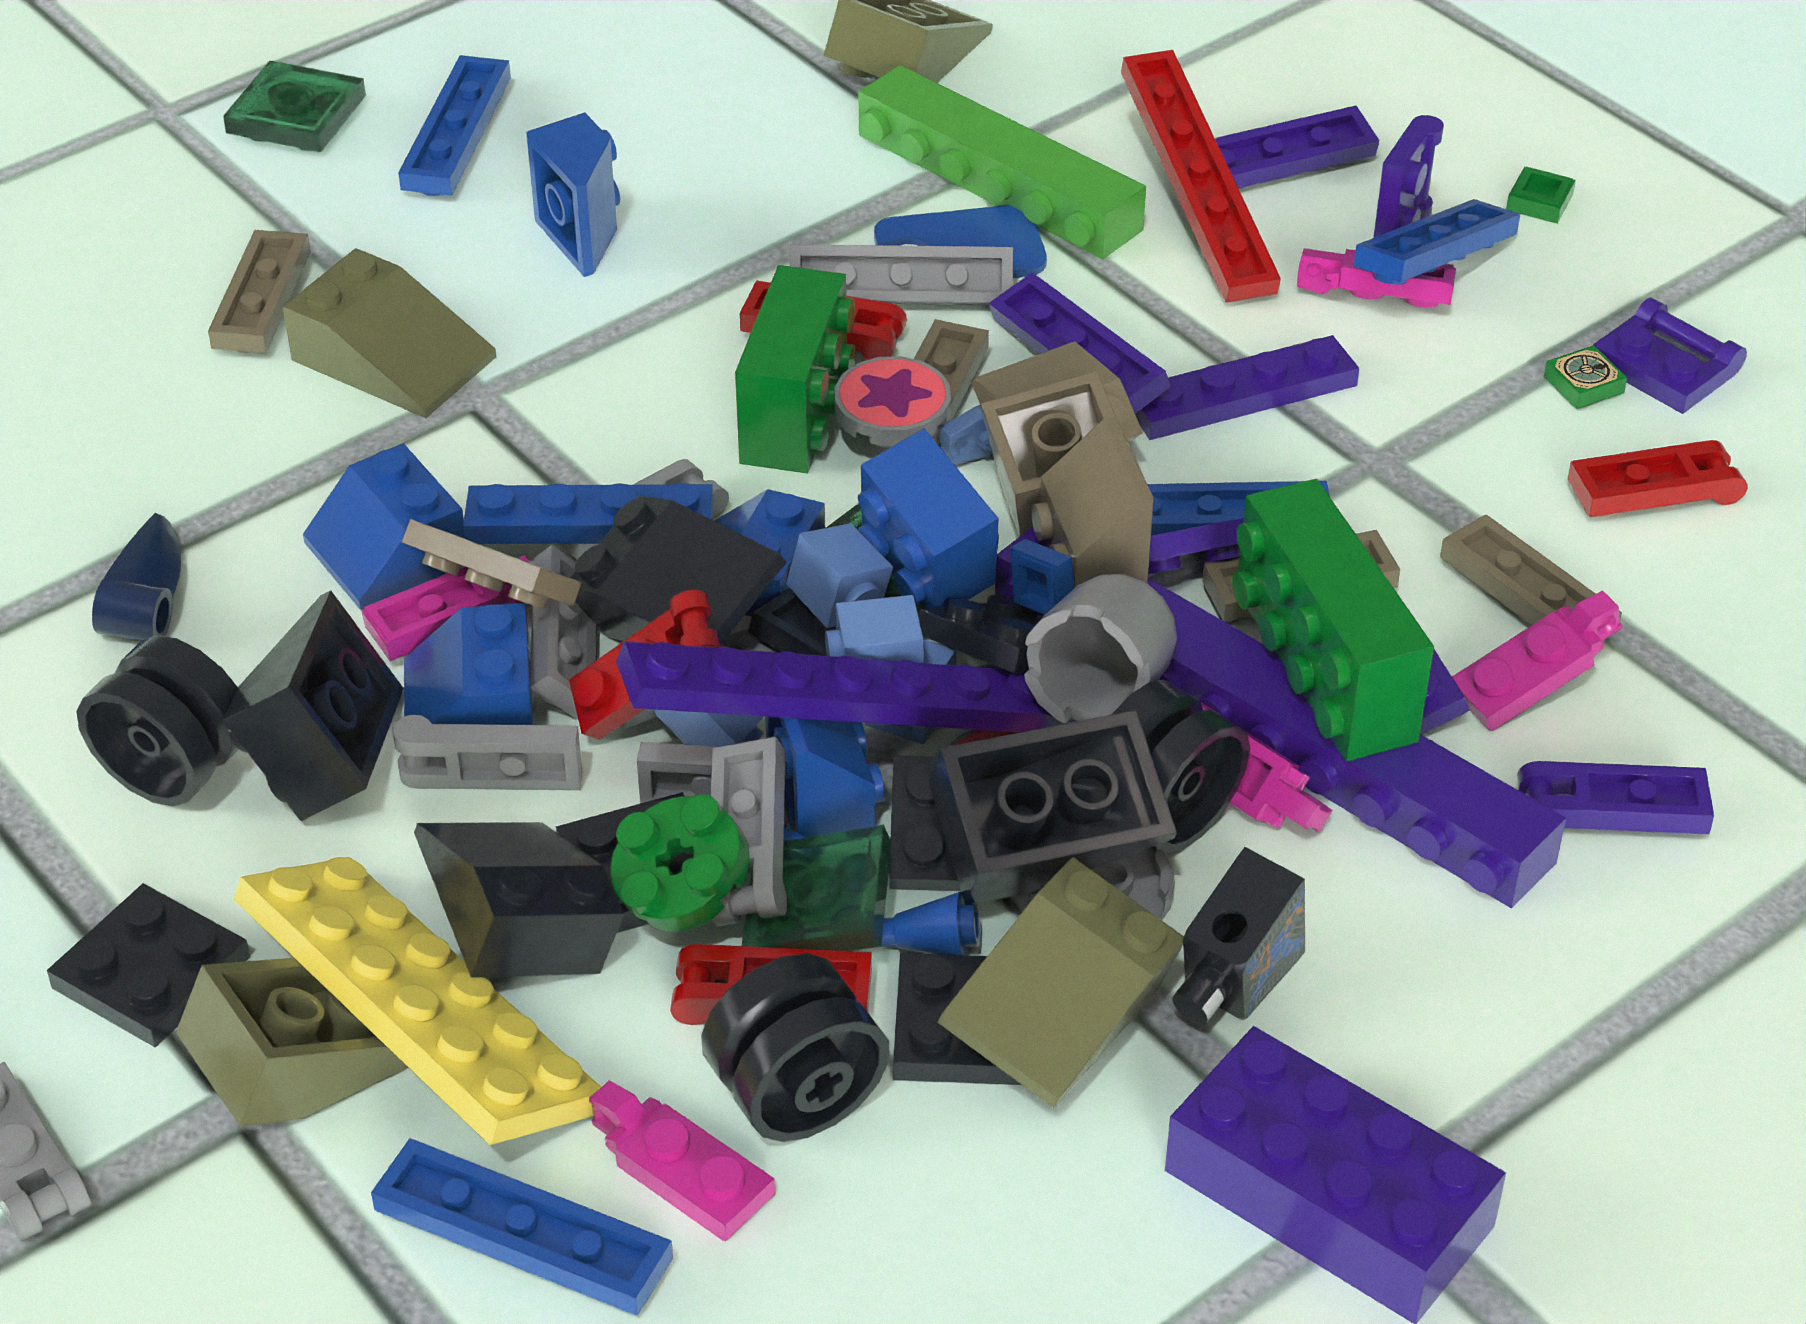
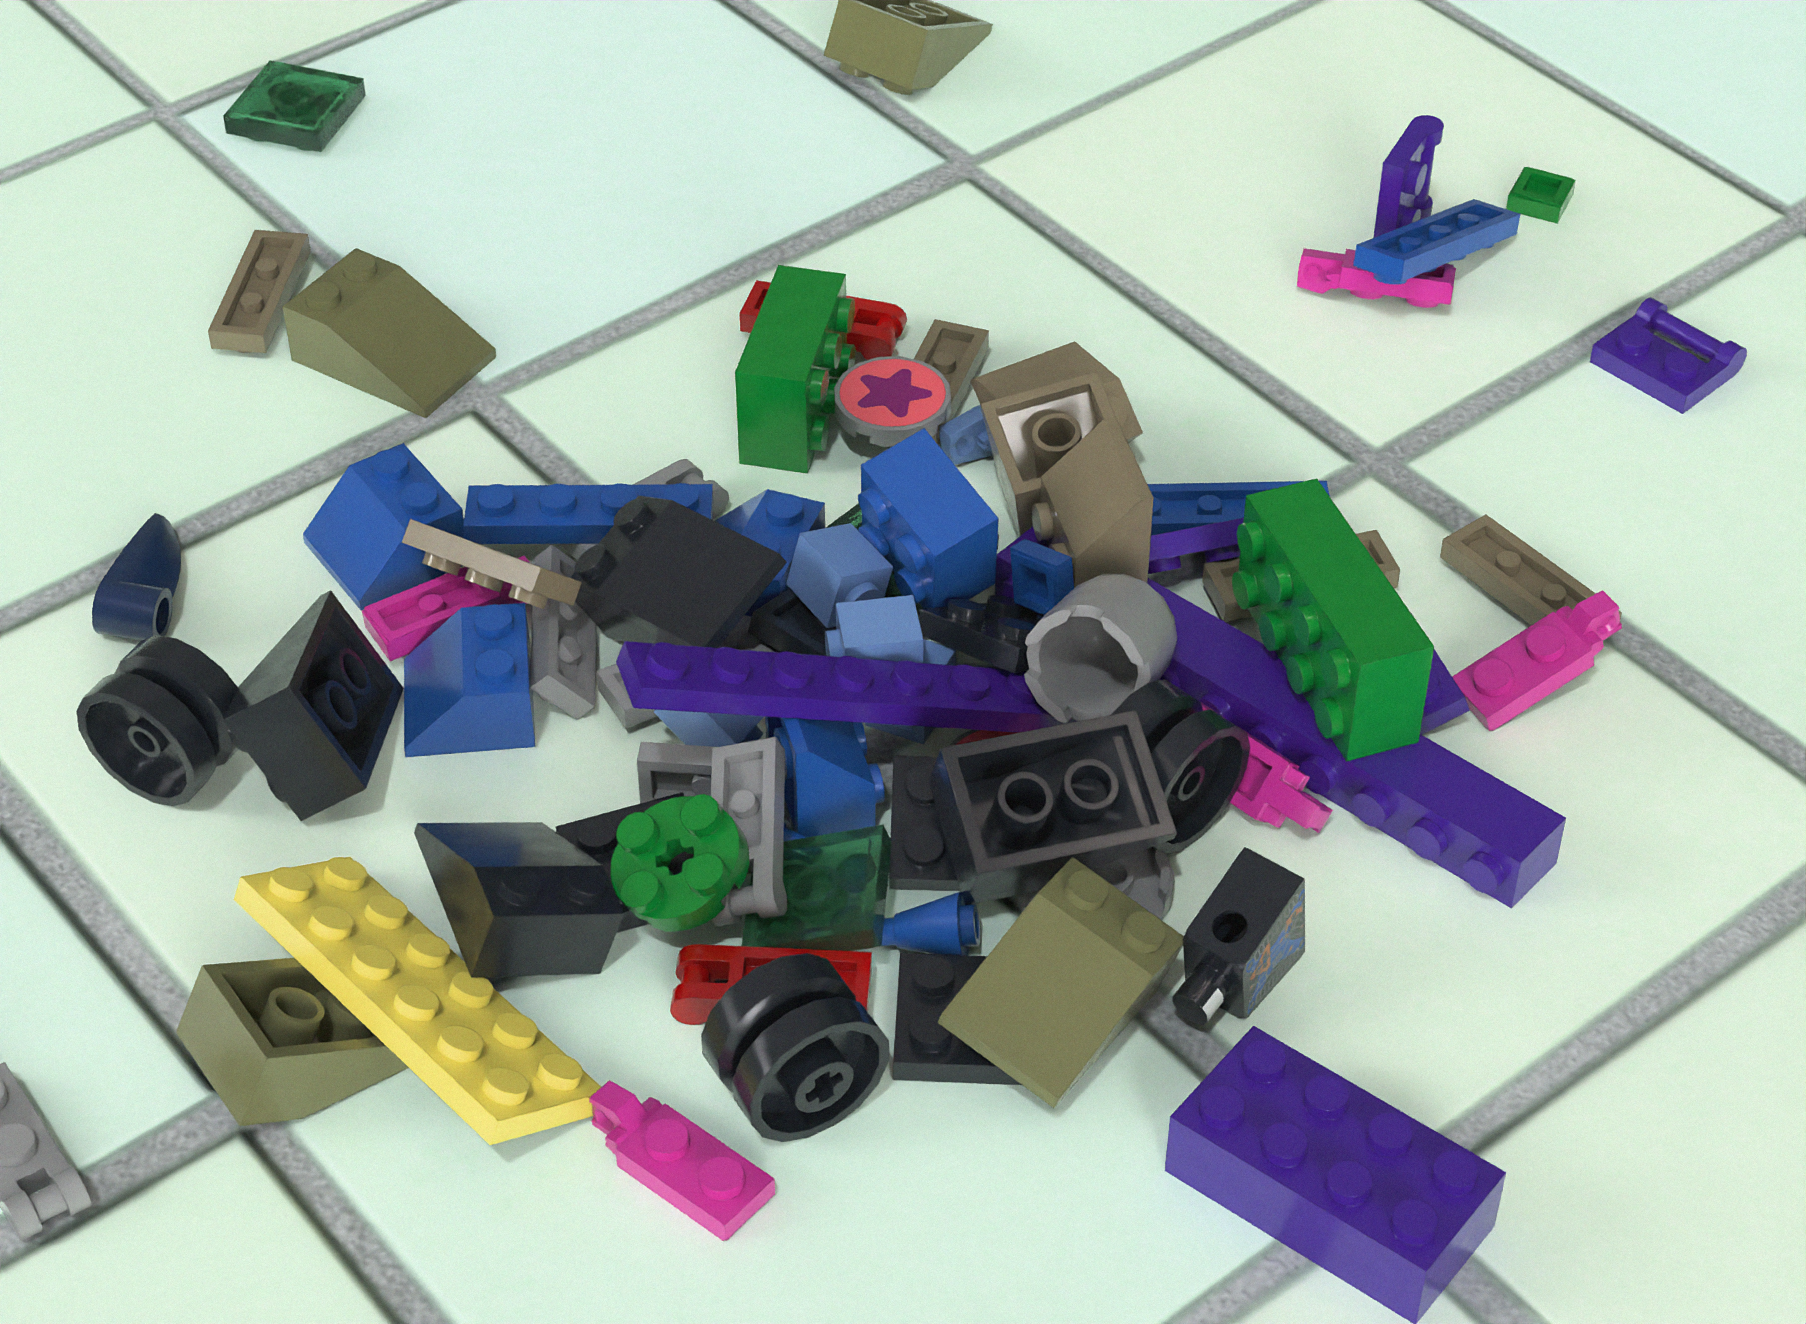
black plate [46,883,250,1048] -> none
blue plate [371,1138,673,1316] -> none
light grey plate [392,715,582,790] -> none
blue plate [398,55,511,196] -> none
blue slope [526,112,620,277] -> none
red plate [569,590,721,740] -> none
light grey plate [789,244,1013,305] -> none
bright green brick [858,65,1146,259] -> none
blue piece [874,205,1047,278] -> none
dark purple plate [988,272,1171,413] -> none
red plate [1121,49,1281,303] -> none
dark purple plate [1135,335,1360,440] -> none
dark purple plate [1215,105,1380,188] -> none
dark purple plate [1517,761,1714,834] -> none
tile [1544,345,1627,409] -> none
red plate [1567,440,1748,517] -> none

